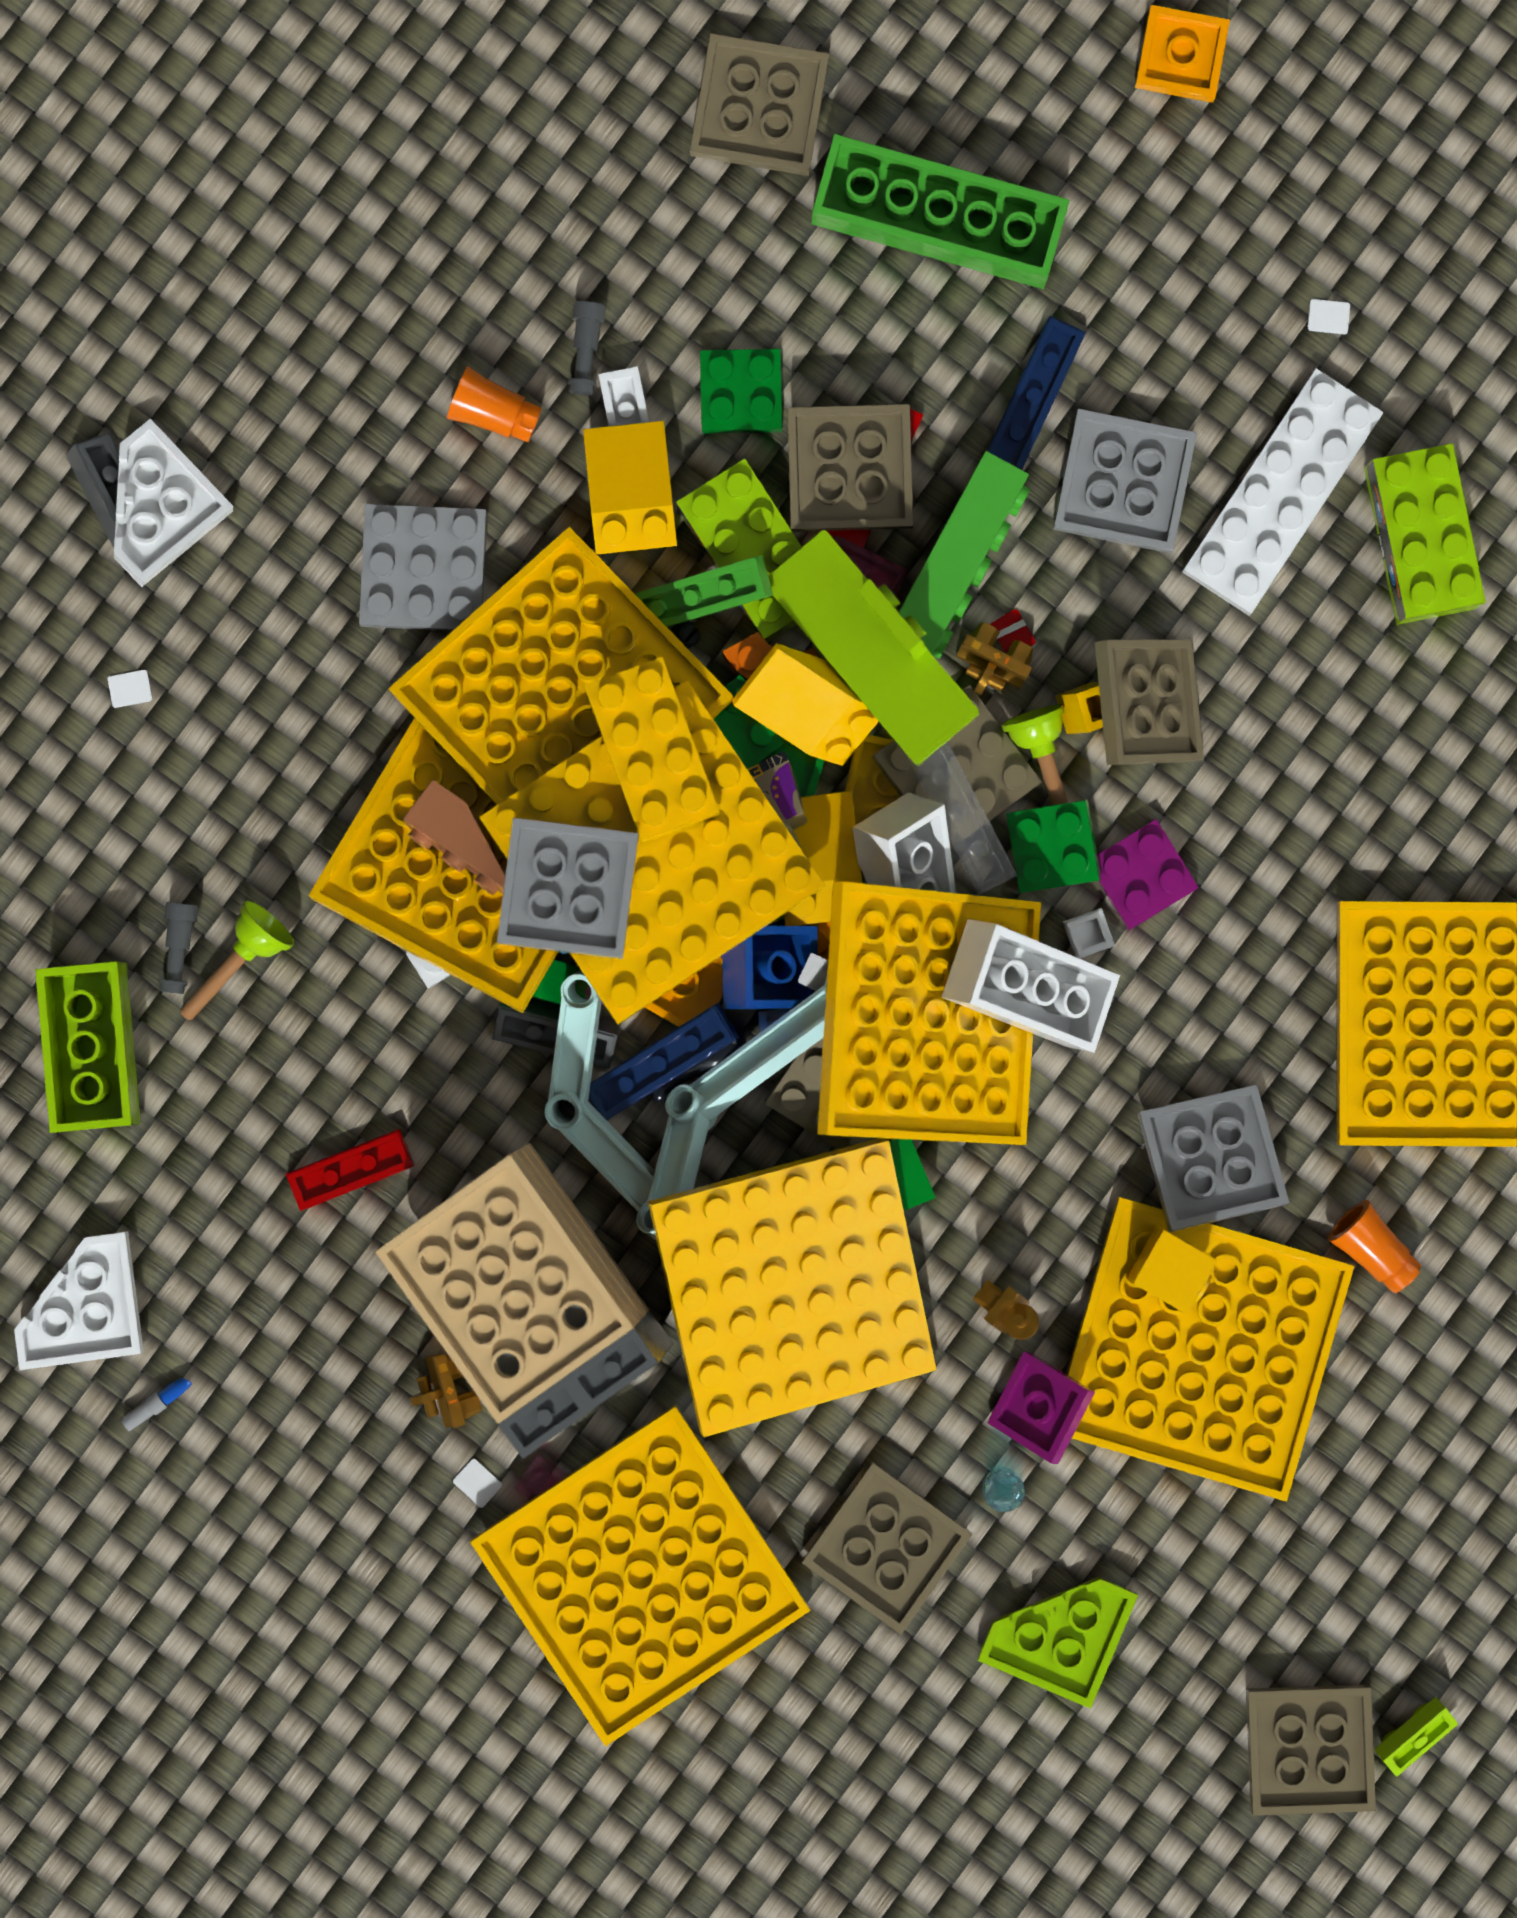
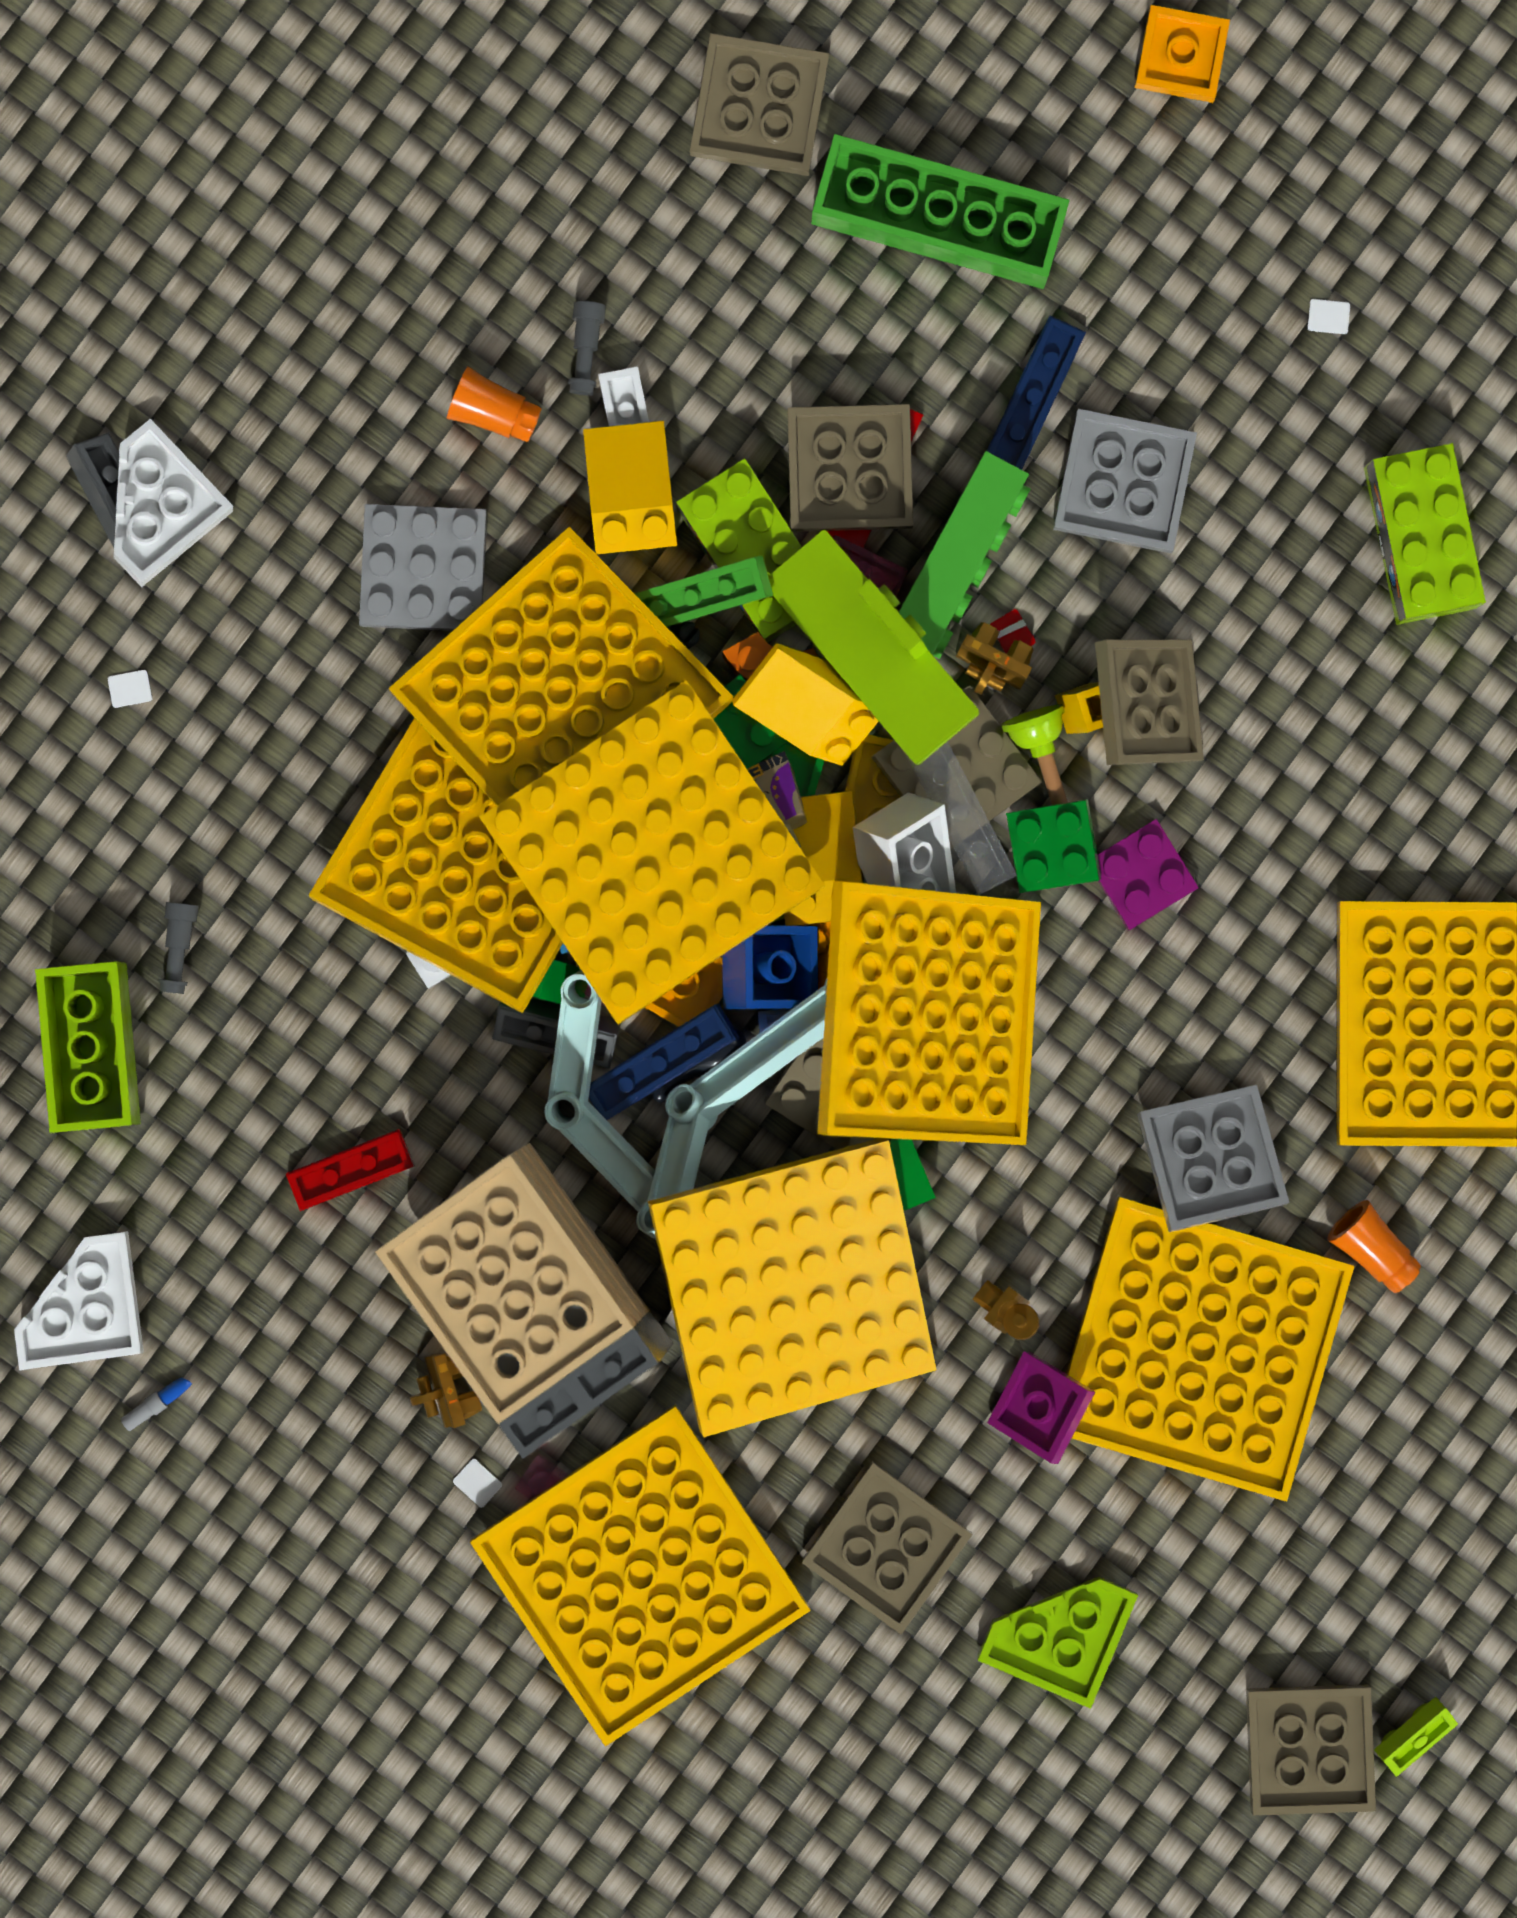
lime piece [180,901,294,1020] -> none
nougat slope [403,780,505,895] -> none
light grey plate [497,818,639,959] -> none
yellow plate [584,657,720,843] -> none
green plate [700,349,782,434] -> none
white sticker [798,953,828,991] -> none
white brick [942,919,1120,1053] -> none
clear light blue wheel [982,1467,1025,1512] -> none
white tile [1062,908,1115,959] -> none
yellow head [1126,1227,1218,1315] -> none
white plate [1182,368,1384,616] -> none

